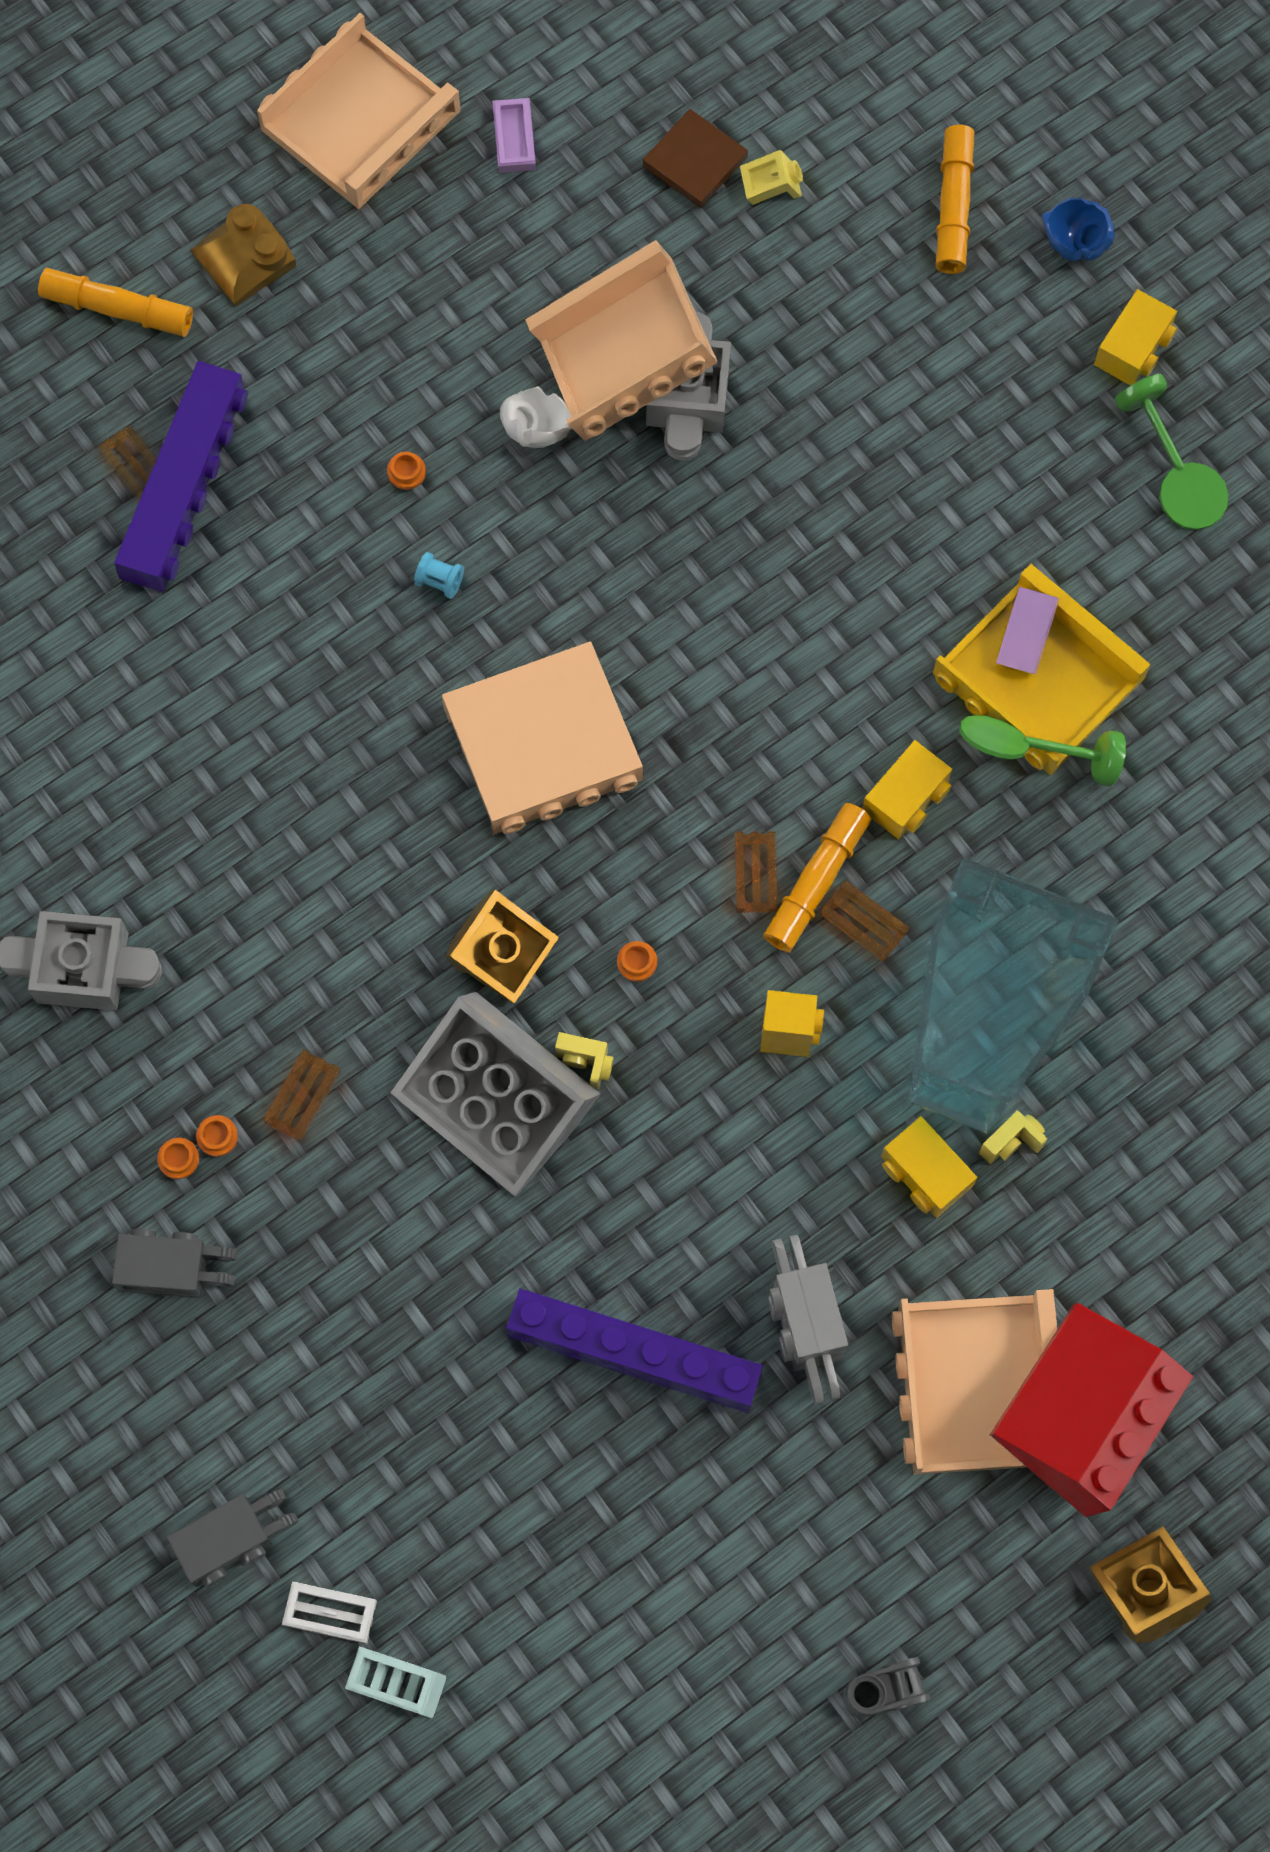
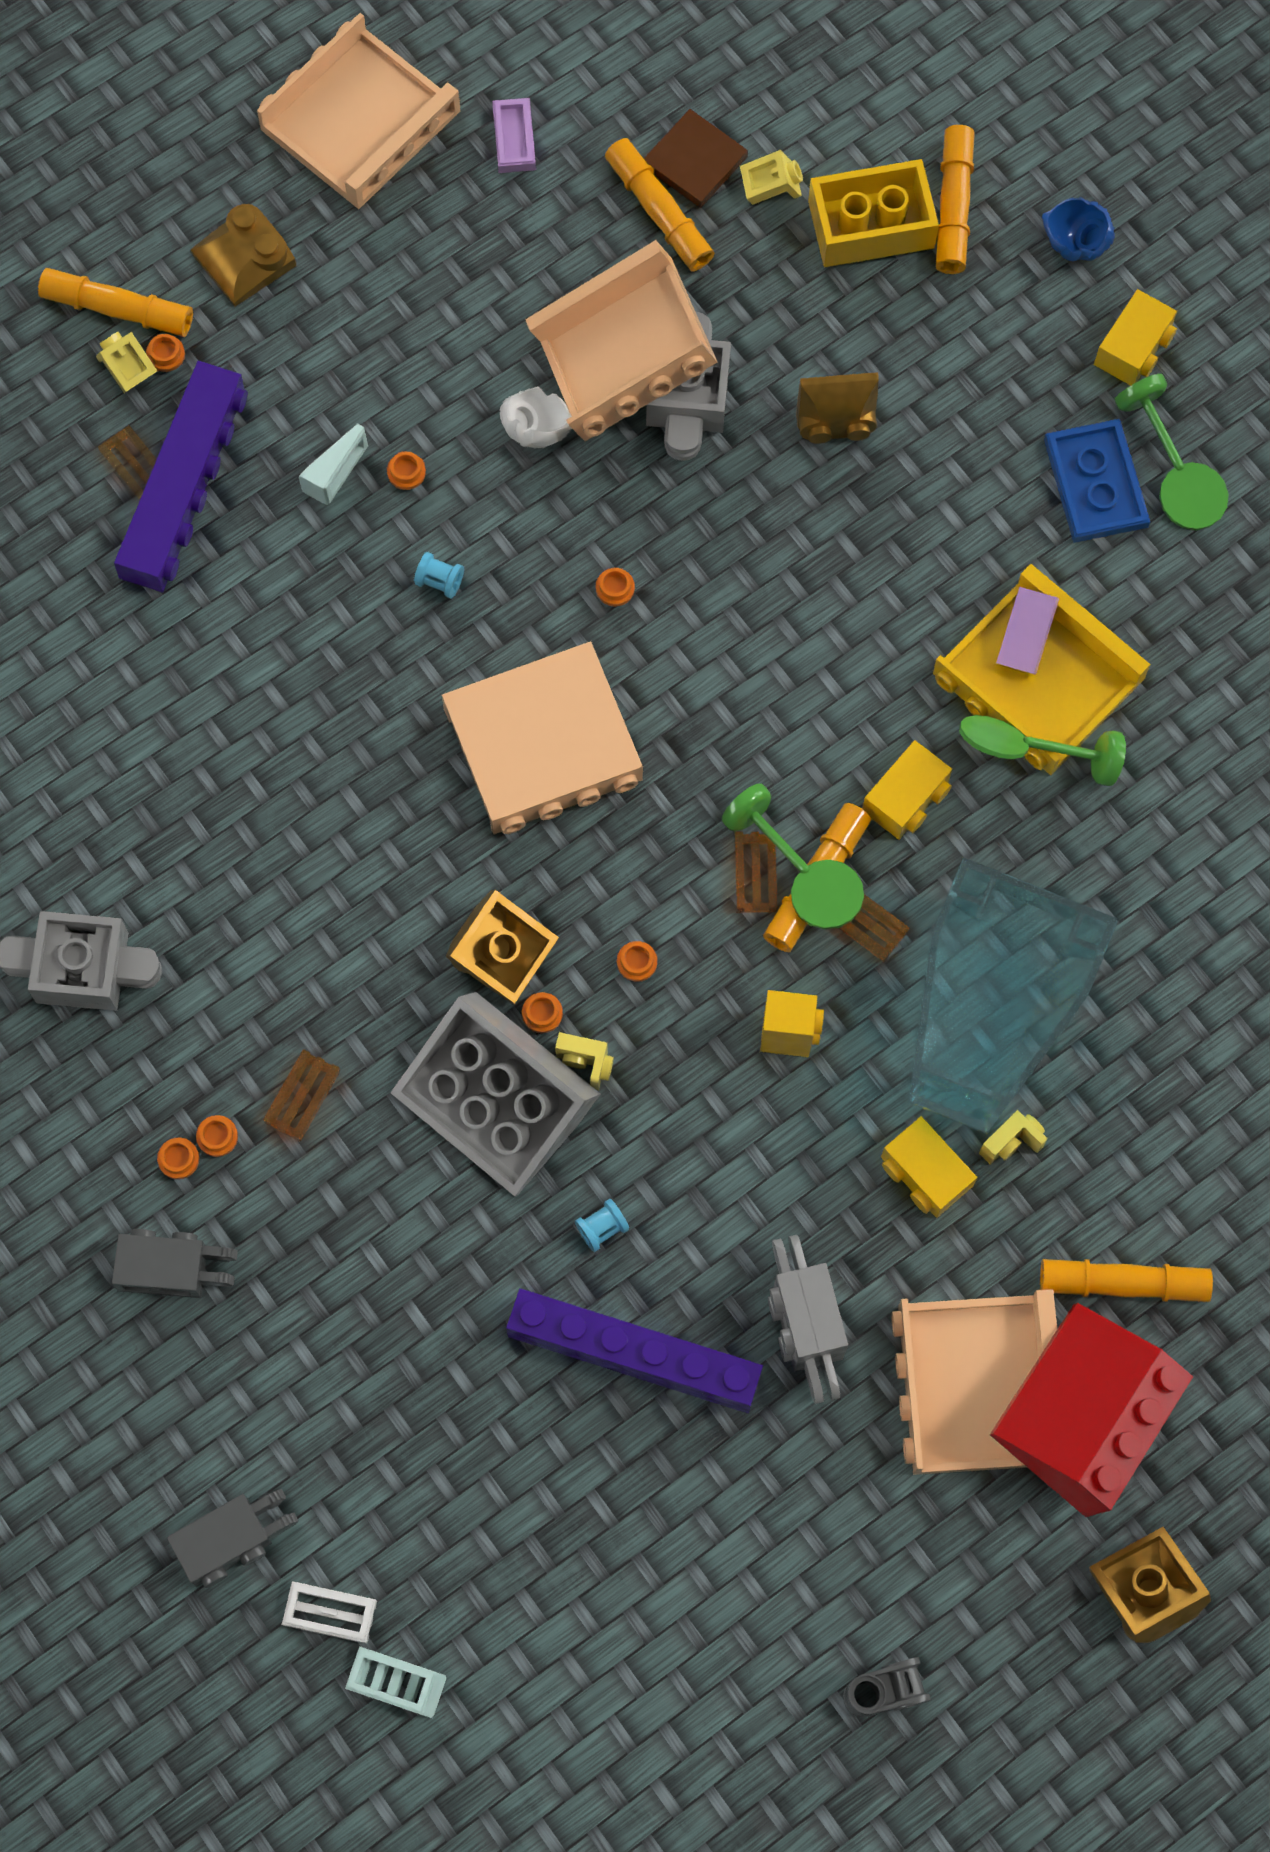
none -> light yellow bracket [96,331,157,393]
none -> orange plate [146,334,185,372]
none -> light aqua slope [299,424,368,505]
none -> orange plate [522,992,563,1033]
none -> medium azure bush [574,1199,629,1252]
none -> orange plate [596,568,635,606]
none -> light orange piece [605,138,715,271]
none -> bright green piece [721,783,864,929]
none -> pearl gold slope [796,372,879,444]
none -> yellow brick [808,159,939,267]
none -> light orange piece [1040,1259,1213,1302]
none -> blue tile [1044,419,1150,543]

